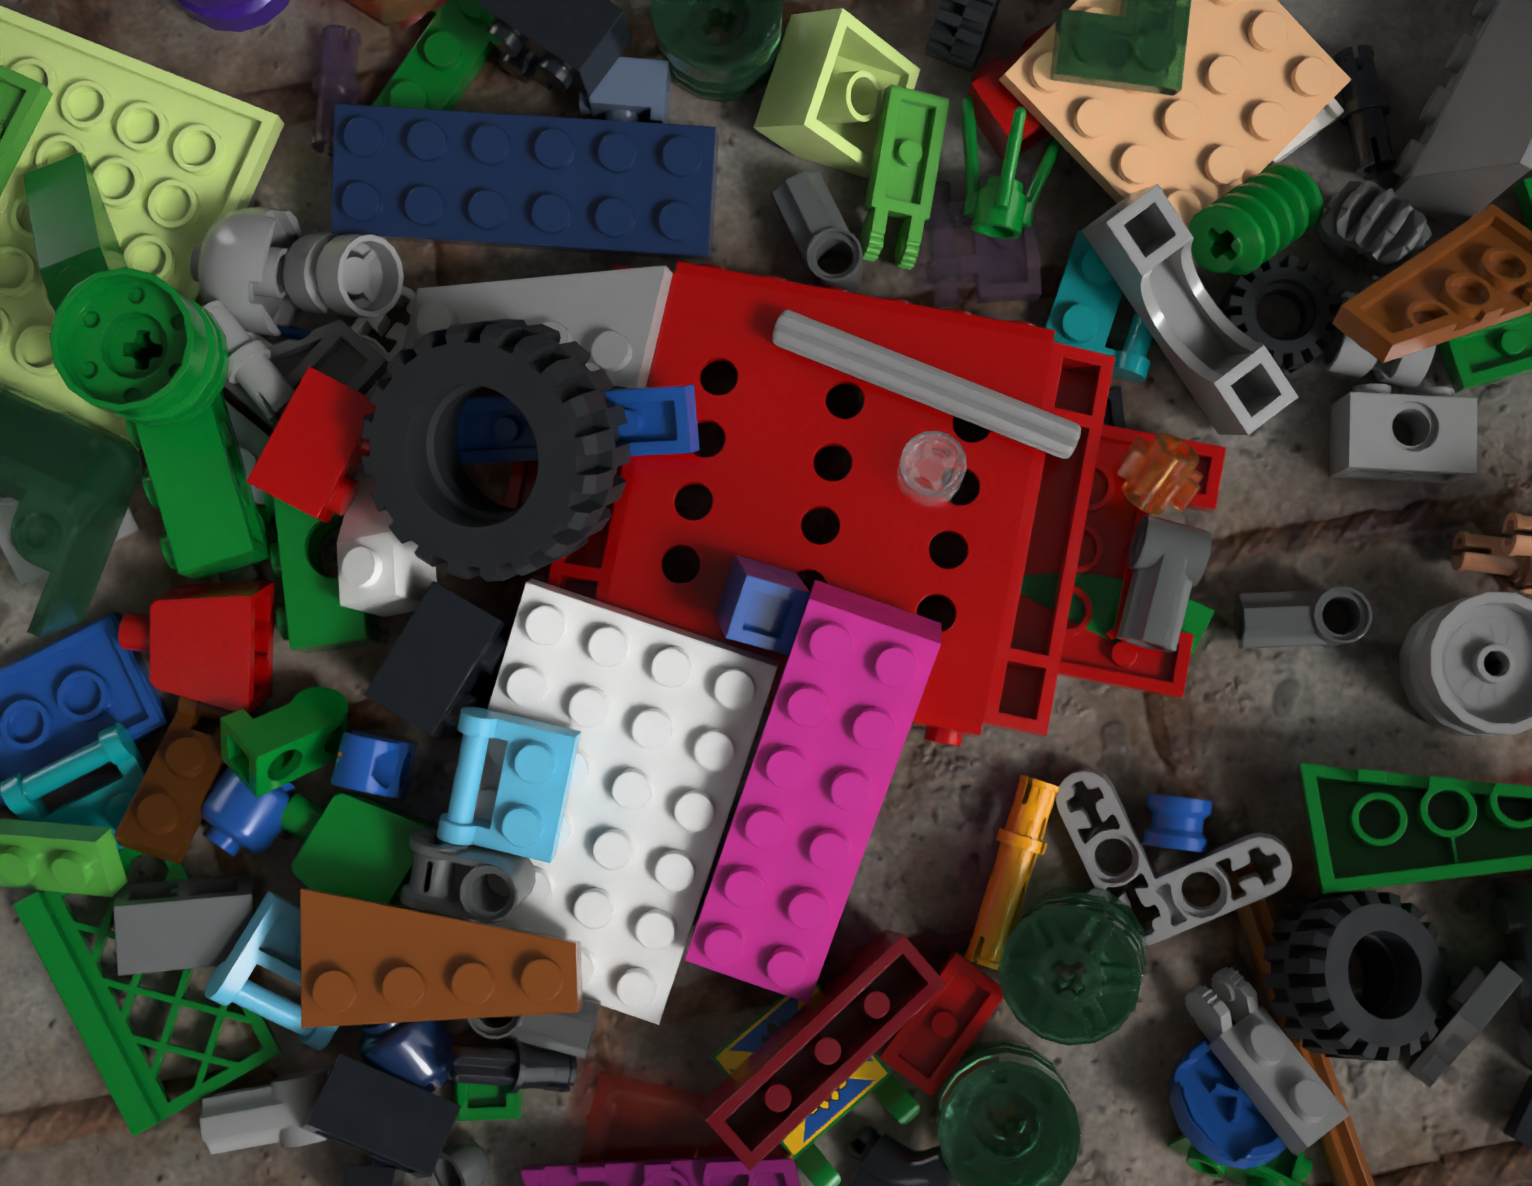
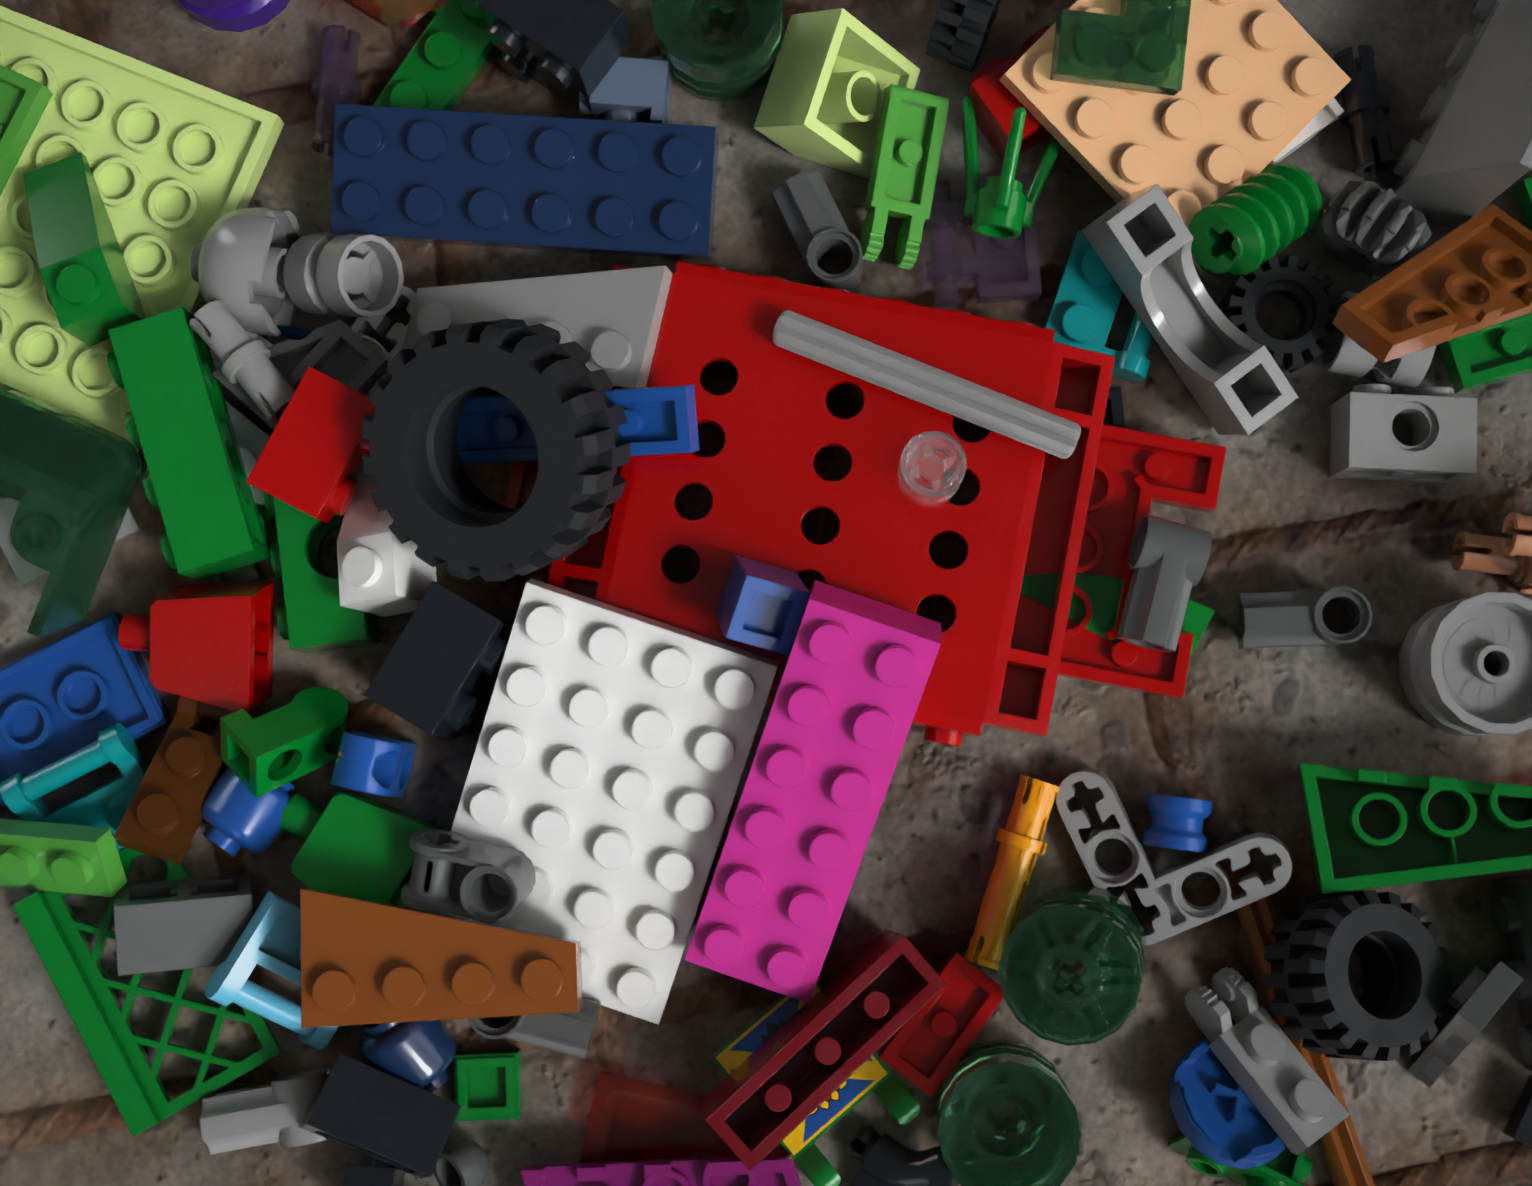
green wheel [50,267,229,428] -> none
medium azure plate [437,707,581,863] -> none
black axle [445,1040,577,1094] -> none
clear orange gear [1117,433,1203,515] -> none

